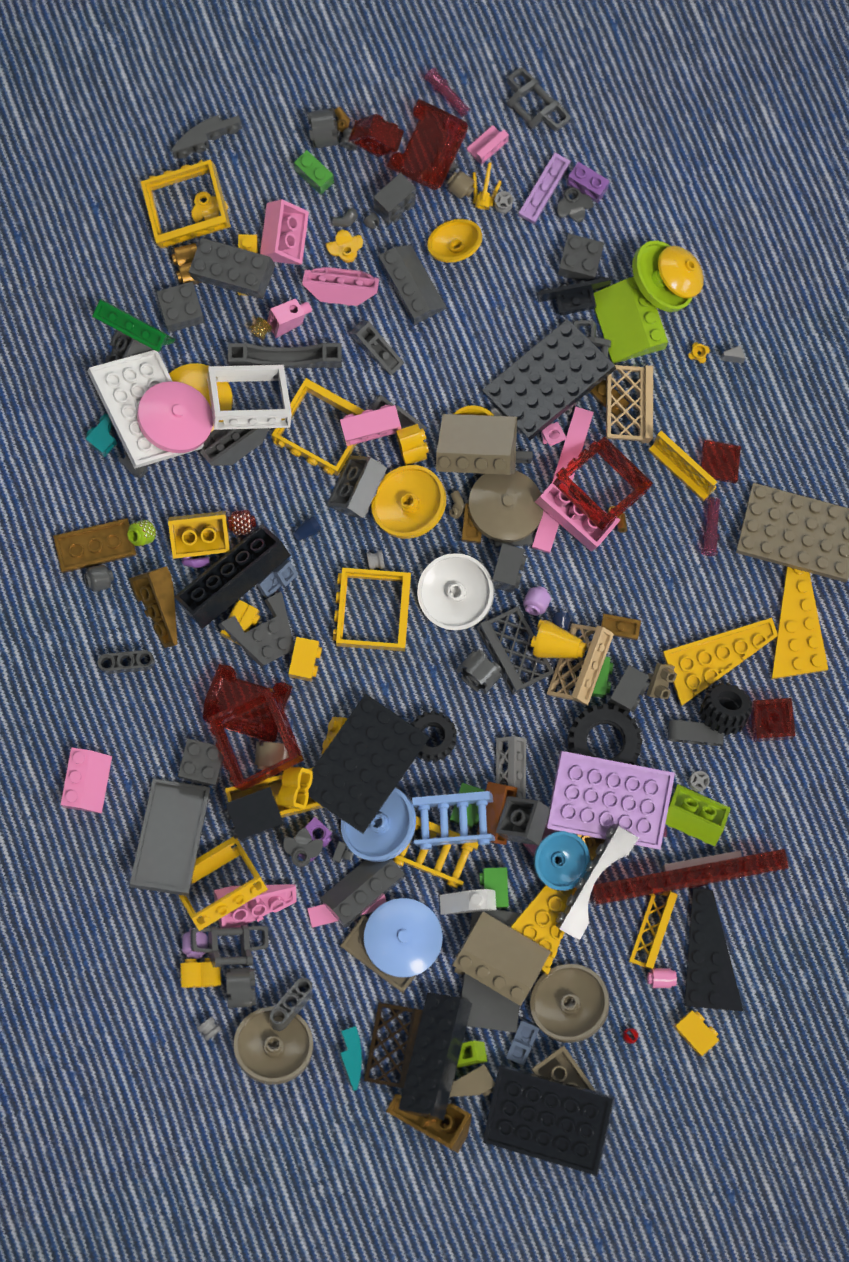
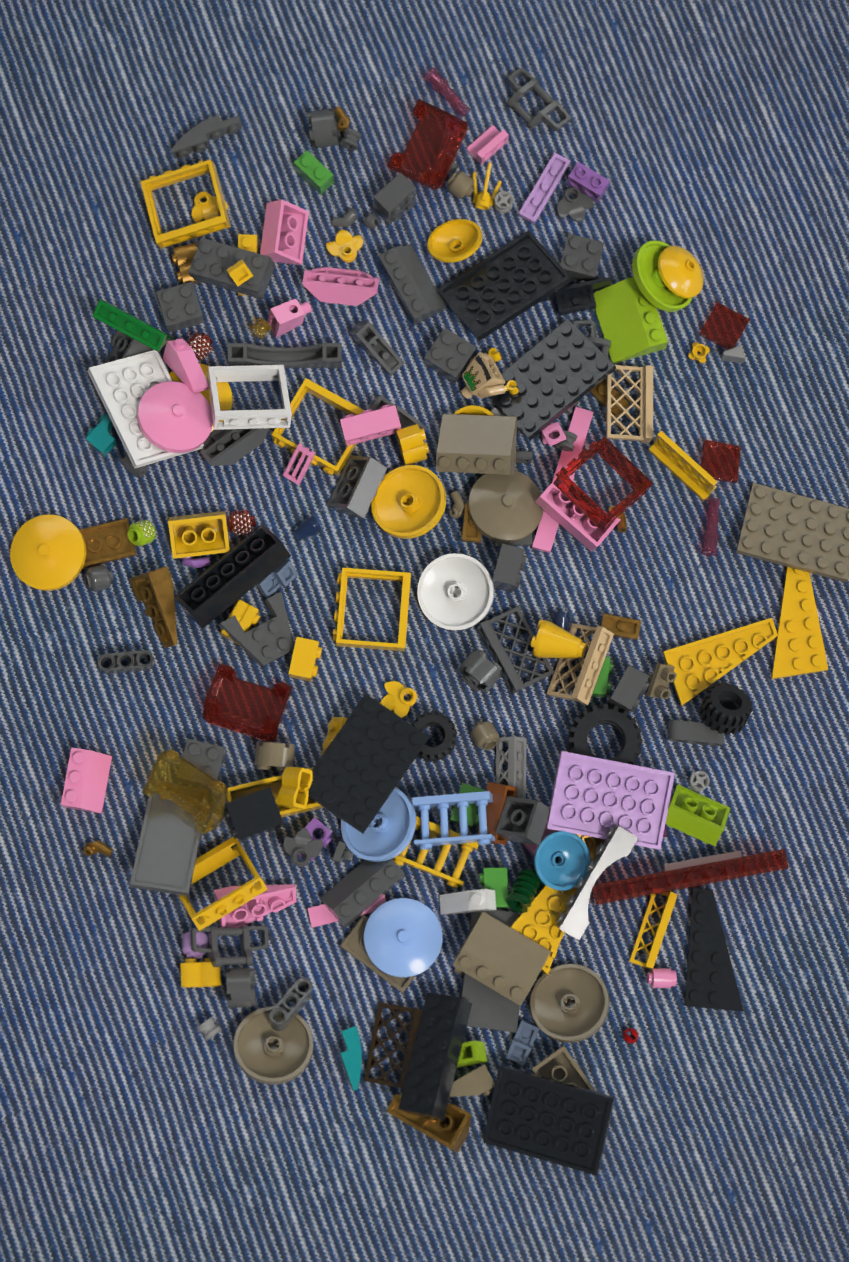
clear red window [208,687,304,791] -> none
clear red brick [349,114,404,157] -> none
light grey wheel [366,550,385,570] -> none
lavender head [523,586,551,616] -> none
yellow brick [673,1010,719,1057] -> none
clear red brick [751,698,796,742] -> none
none -> yellow dish [10,514,86,591]
none -> pearl gold arm [83,840,113,858]
none -> clear yellow windscreen [142,750,228,834]
none -> bright pink slope [162,338,209,393]
none -> clear red head [187,332,213,360]
none -> yellow tile [227,260,253,286]
none -> bright pink tile [283,443,316,485]
none -> yellow plate [380,681,417,718]
none -> dark grey brick [424,328,476,384]
none -> black plate [437,230,571,341]
none -> tan torso [461,348,519,399]
none -> dark tan head [471,721,499,750]
none -> dark green piece [506,869,542,913]
none -> dark grey wheel [555,430,578,452]
none -> clear red tile [699,302,750,350]

